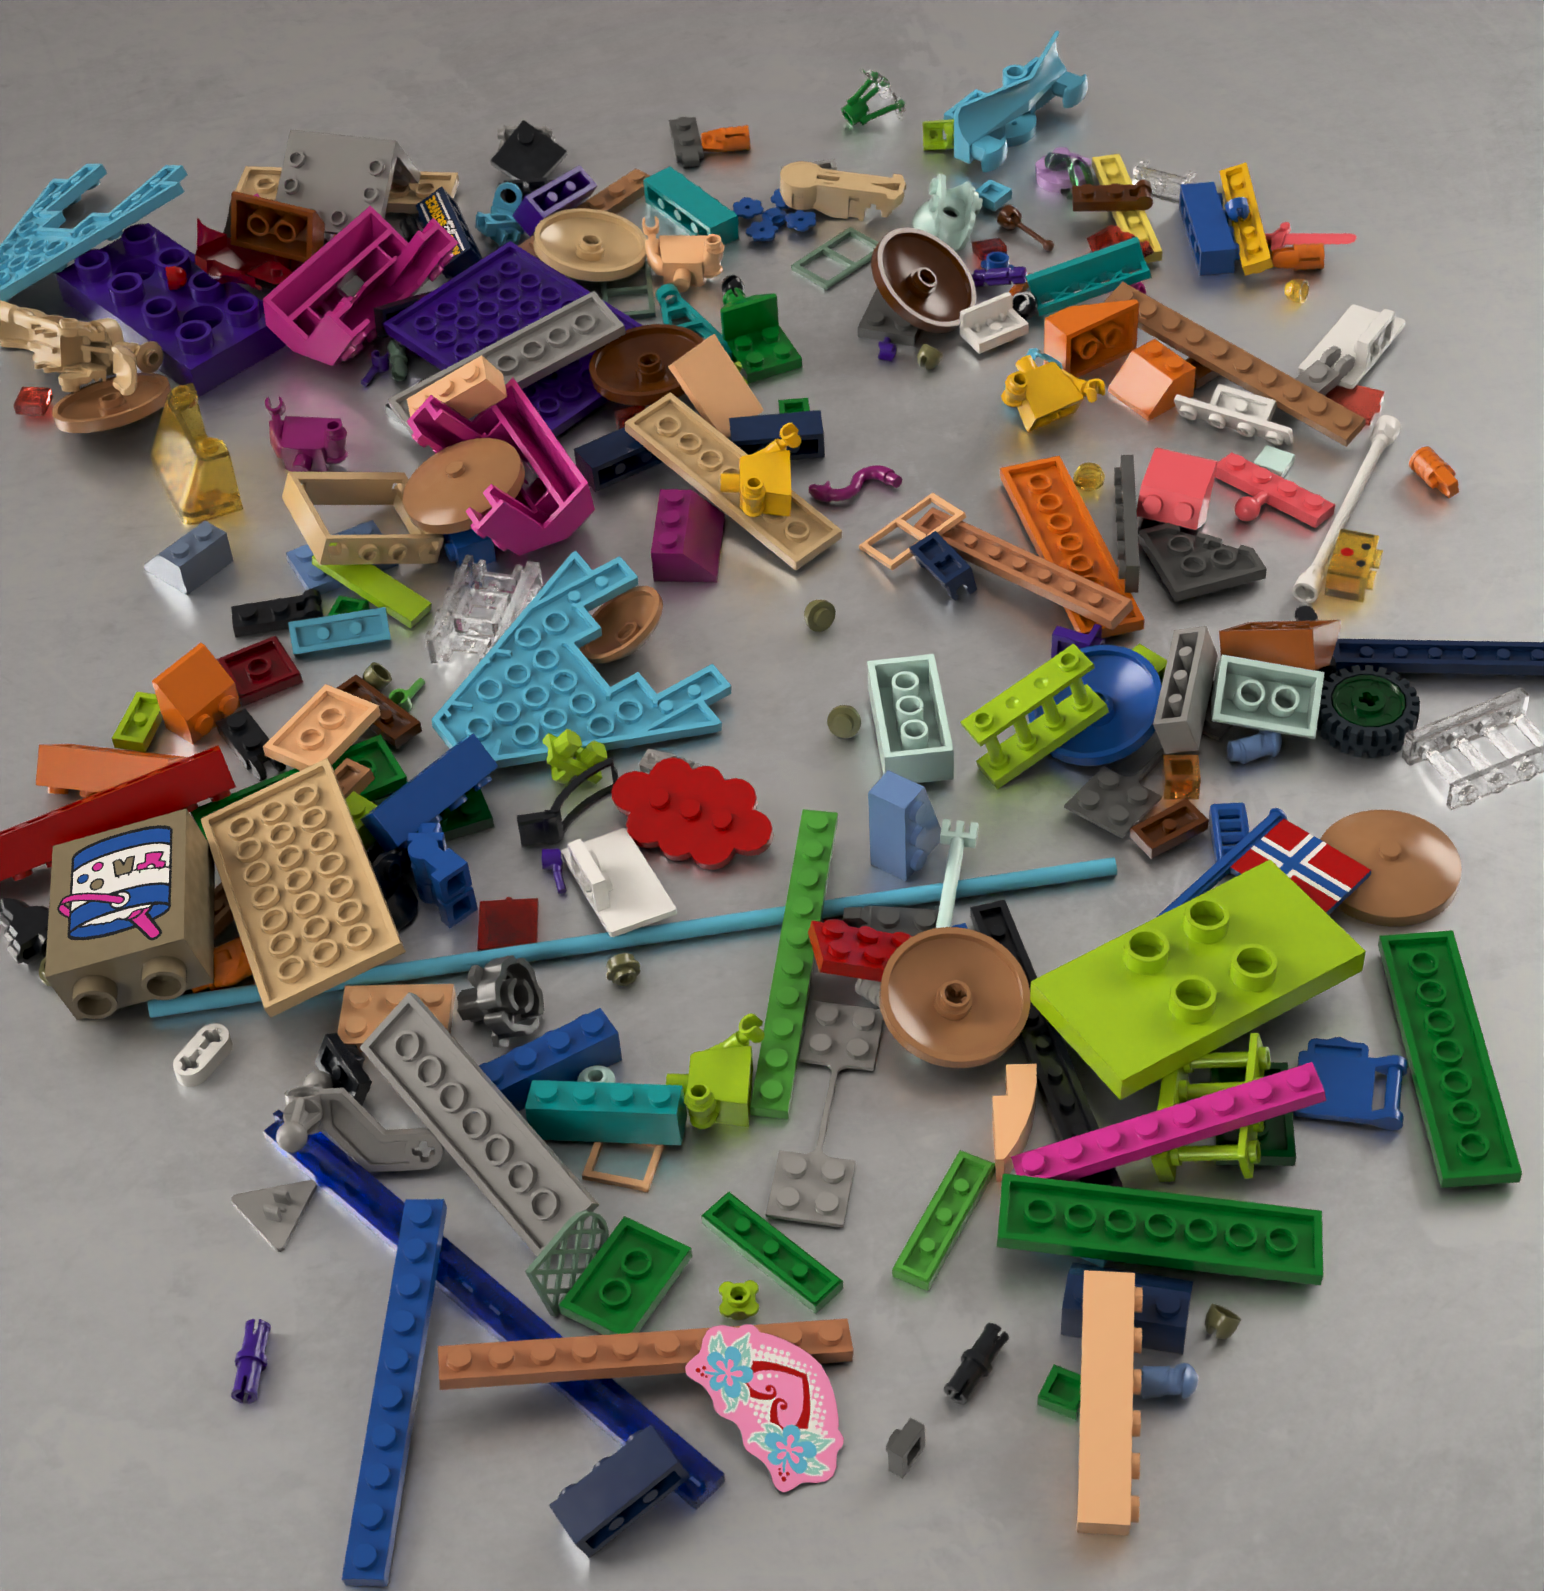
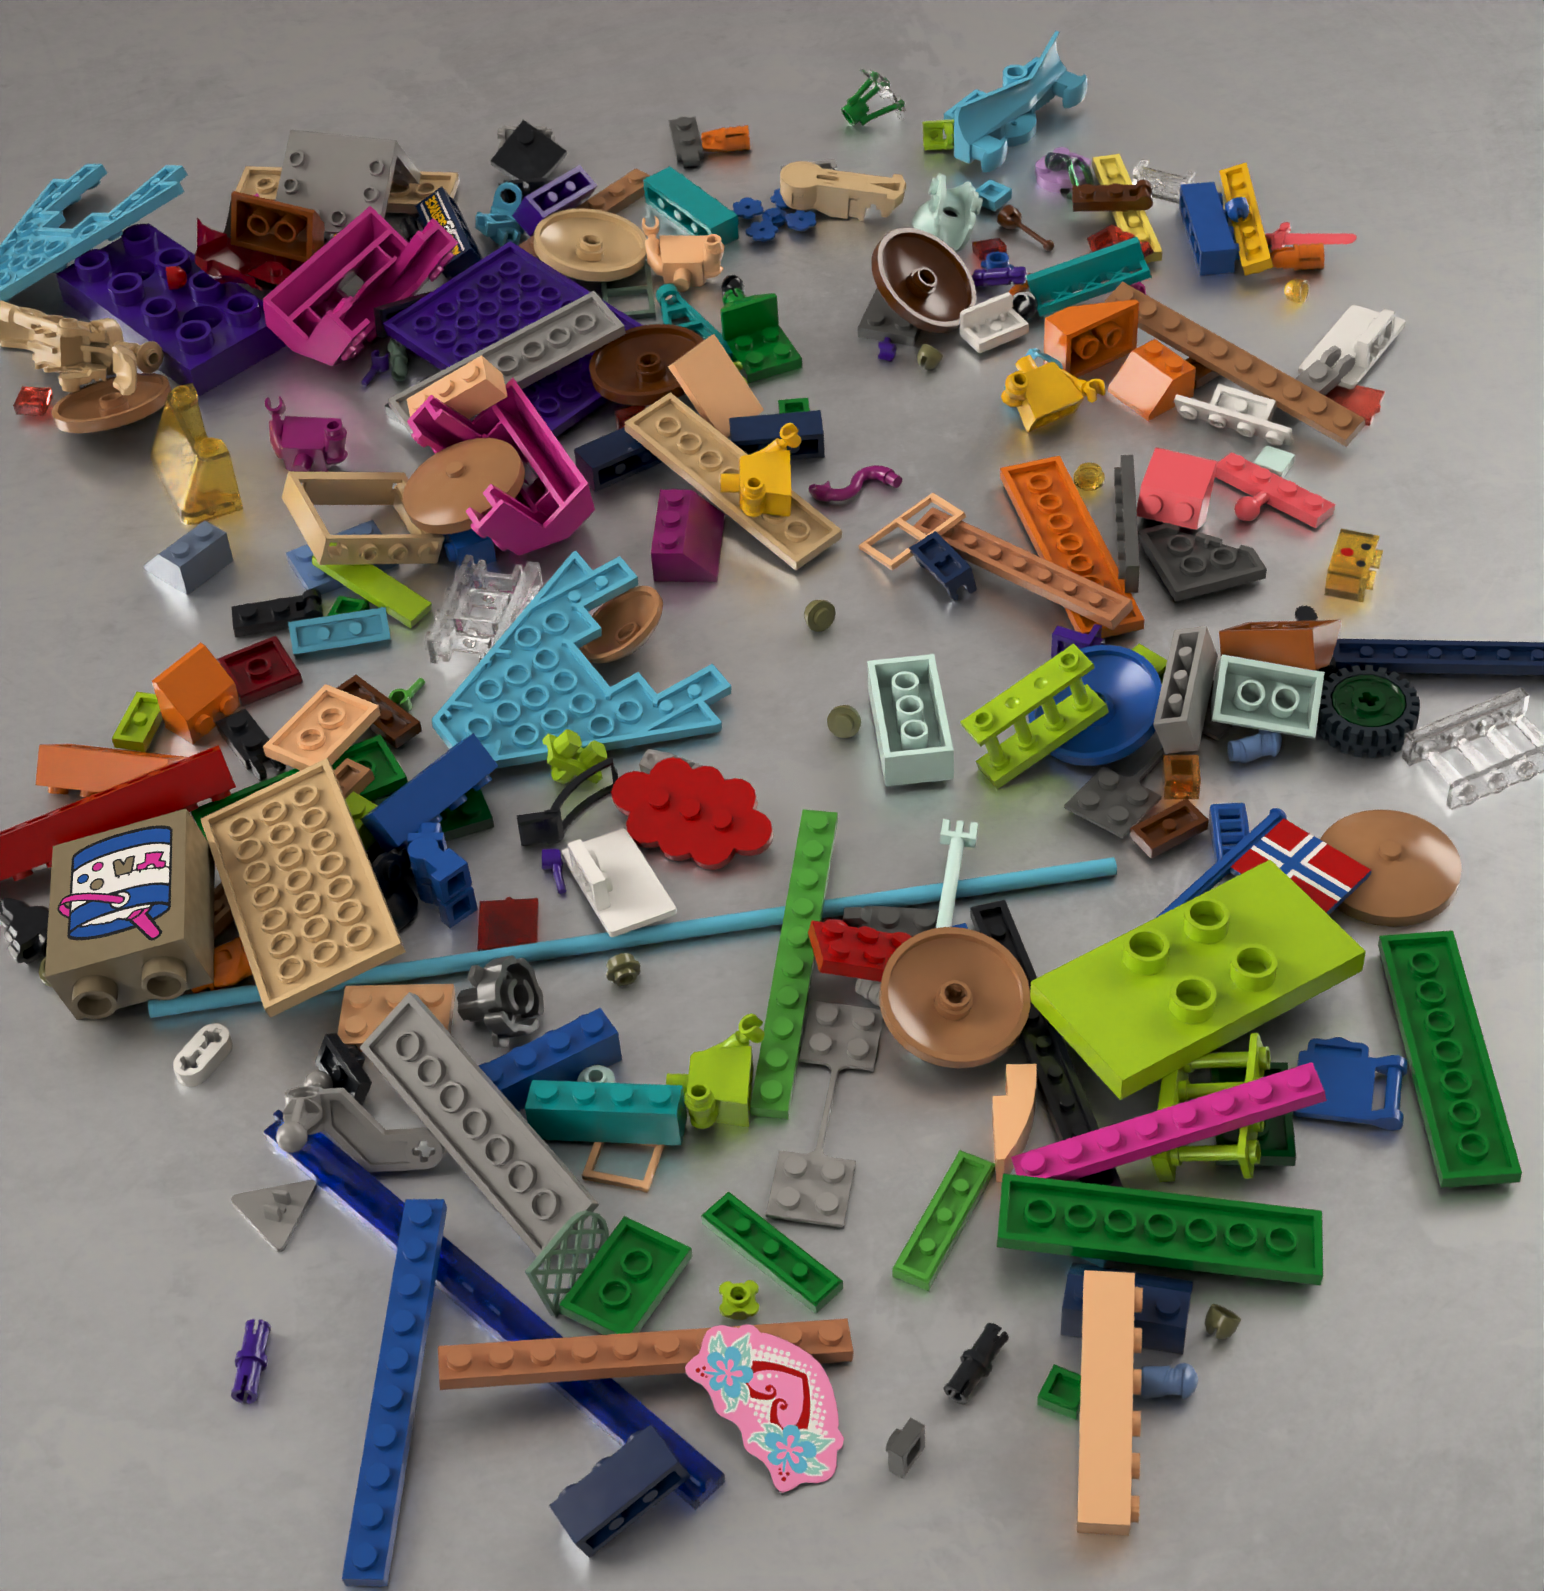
olive hinge [362,662,392,691] -> none
sand green window [791,227,879,290] -> none
medium blue wedge [868,770,941,881] -> none
white hose [1292,415,1401,603] -> none
orange hinge [1409,446,1459,498] -> none

